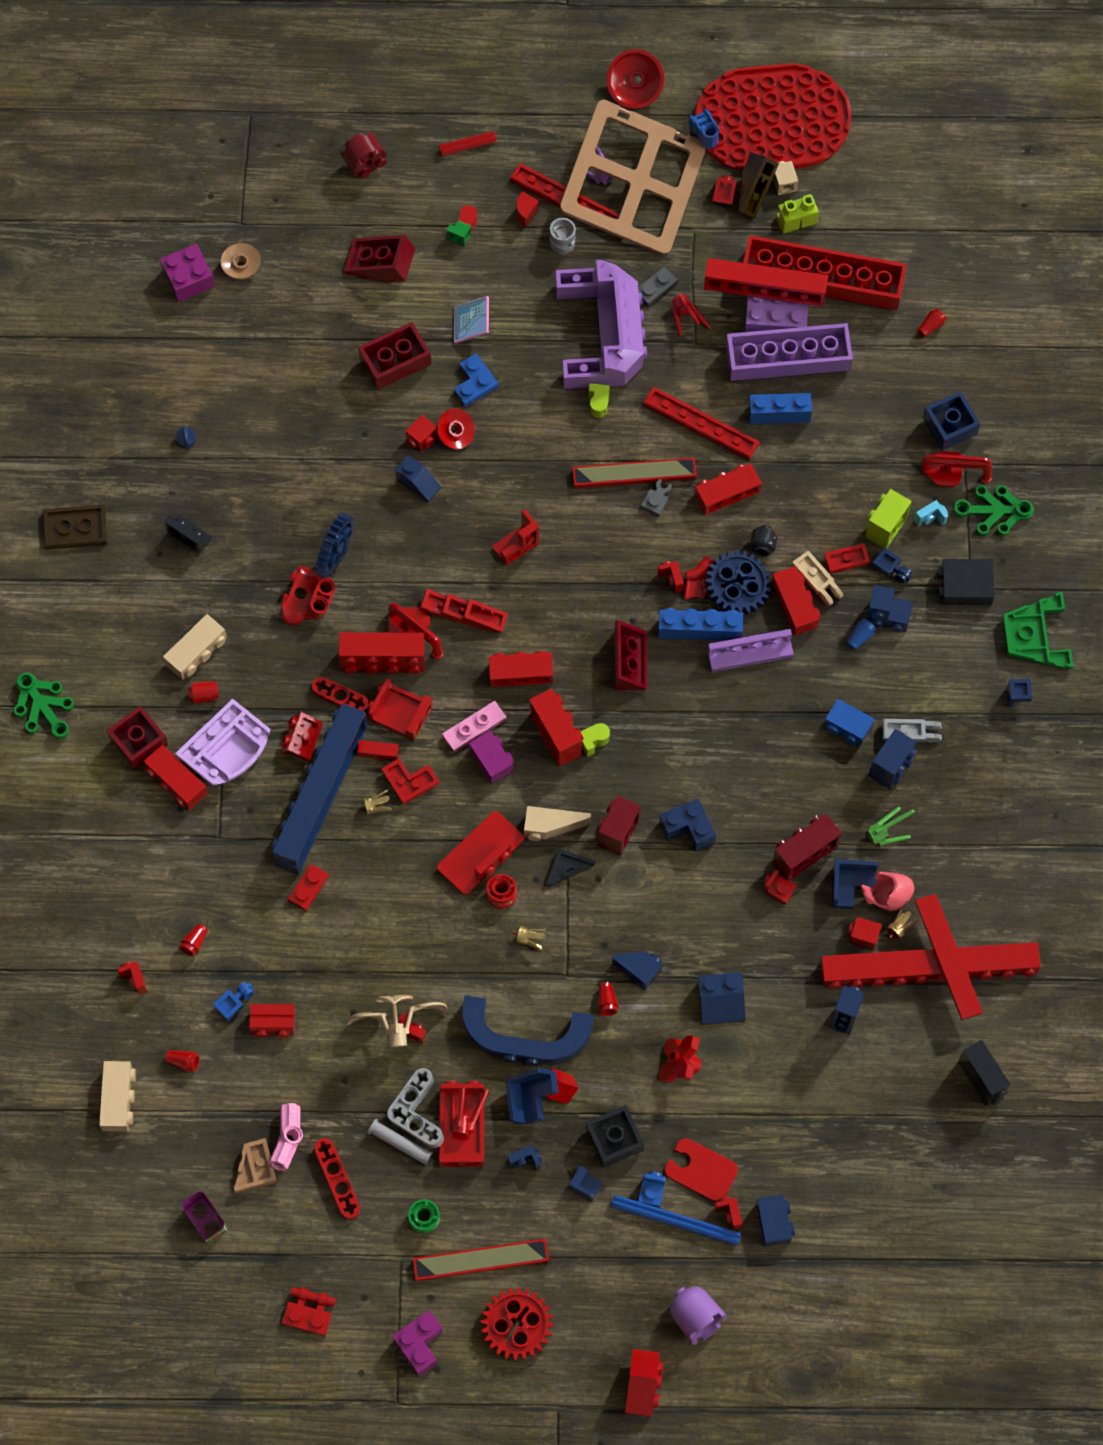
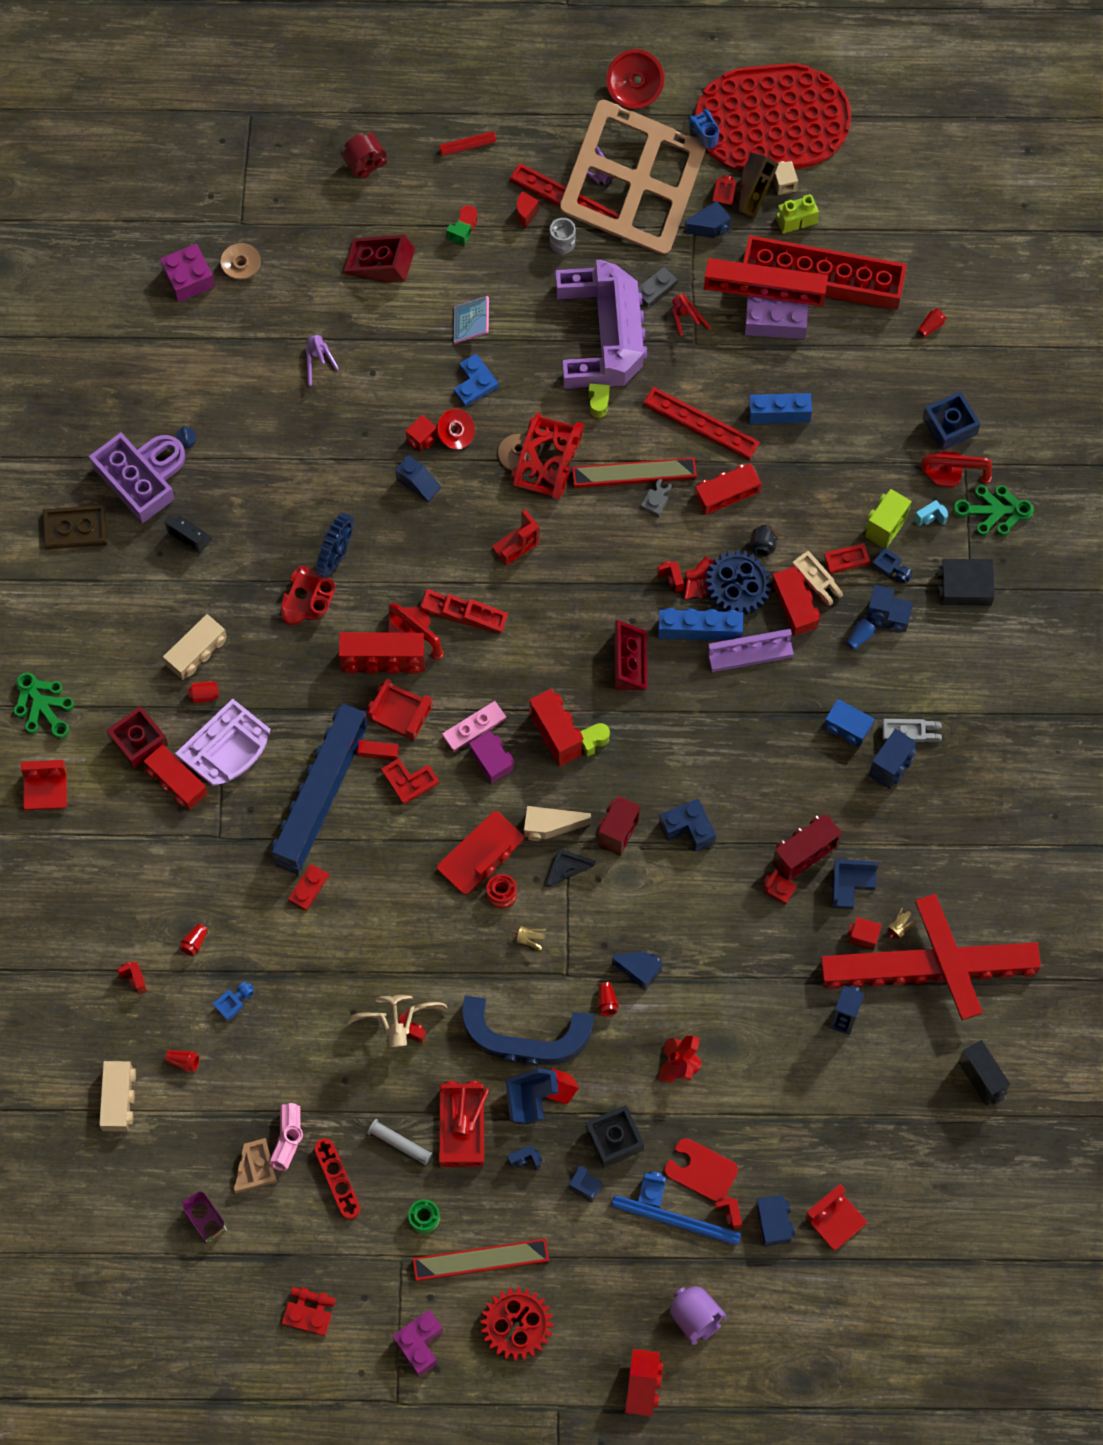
red brick [249,1004,296,1038] -> none
red bracket [281,712,323,761] -> none
red beam [312,677,369,713] -> none
dark red brick [358,322,432,390] -> none
pearl gold piece [360,790,392,815] -> none
light grey beam [387,1068,444,1148] -> none
red brick [489,651,553,687] -> none
dark blue slope [697,972,745,1025] -> none
medium lavender brick [726,323,853,381] -> none
coral helmet [861,872,915,911] -> none
bright green plant [867,807,915,847] -> none
green wing [1002,592,1074,670] -> none
dark blue panel [1006,679,1032,707] -> none
none -> red bracket [21,760,67,810]
none -> medium lavender brick [89,433,185,524]
none -> medium lavender plant [305,335,339,386]
none -> medium nougat dish [498,434,539,471]
none -> red fence [511,412,585,499]
none -> dark blue slope [684,201,731,238]
none -> red bracket [805,1184,867,1251]

